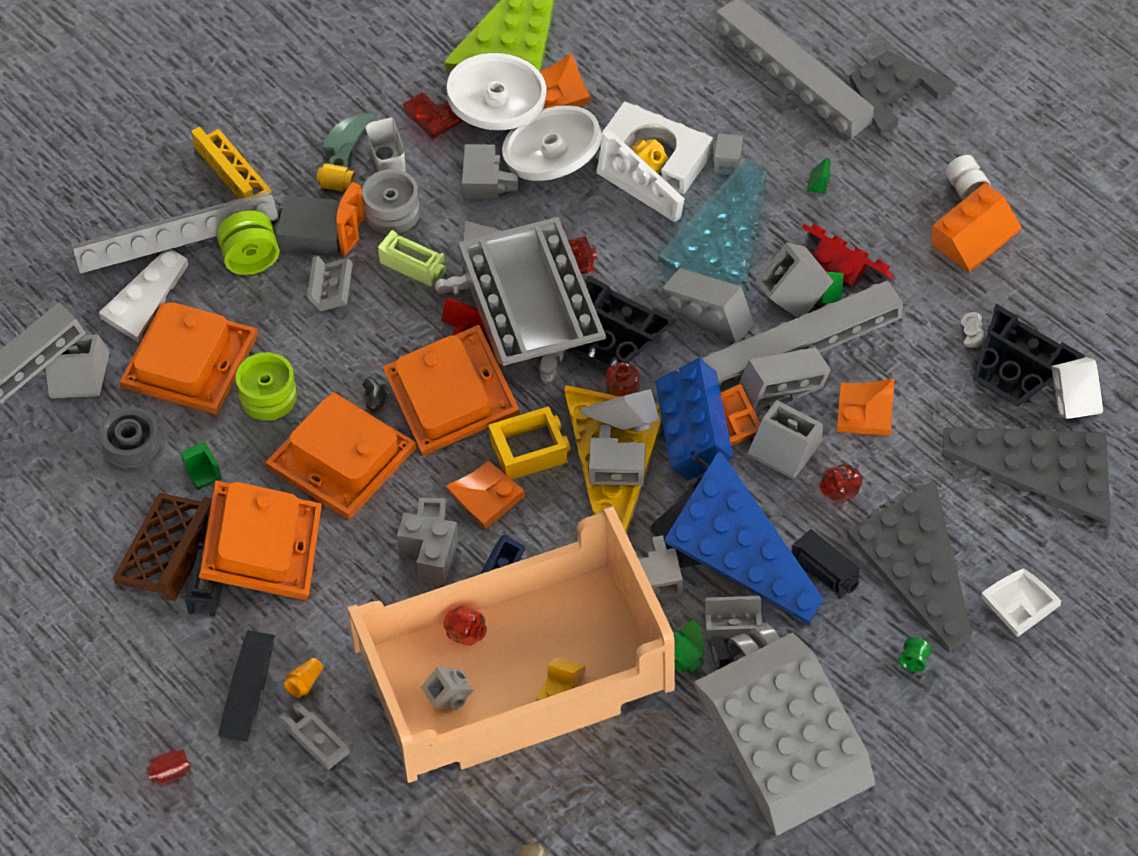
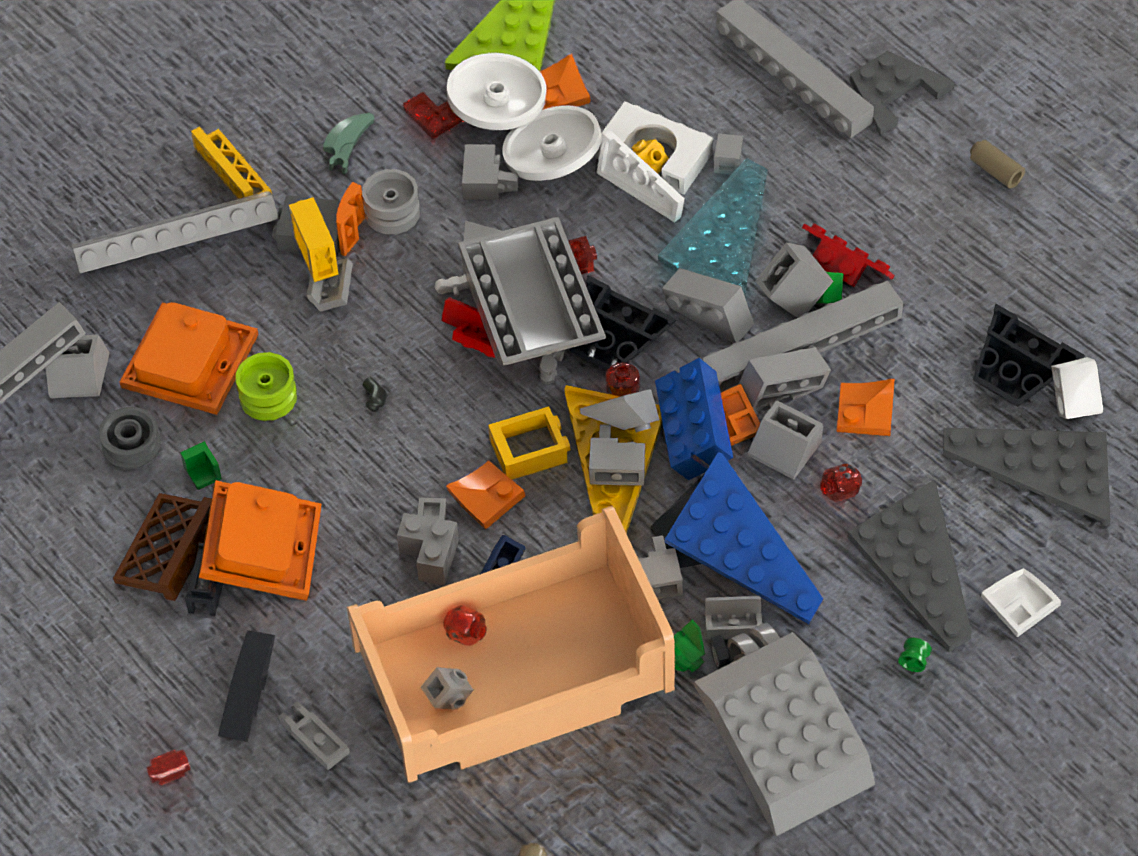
white wing [99,249,188,343] -> none
lime wheel [216,210,280,275] -> none
orange piece [265,392,417,520] -> none
light orange cone [284,658,323,698] -> none
yellow brick [316,163,355,192] -> none
white piece [366,117,406,172] -> none
yellowish green window [378,230,446,287] -> none
orange piece [382,325,521,456] -> none
yellow slope [536,657,586,701] -> none
black window [792,529,860,599] -> none
green slope [807,158,831,194] -> none
orange slope [931,183,1021,273] -> none
white wheel [945,155,991,201] -> none
white piece [961,312,985,348] -> none
none -> yellow window [289,197,339,282]
none -> dark tan brick [970,140,1025,189]

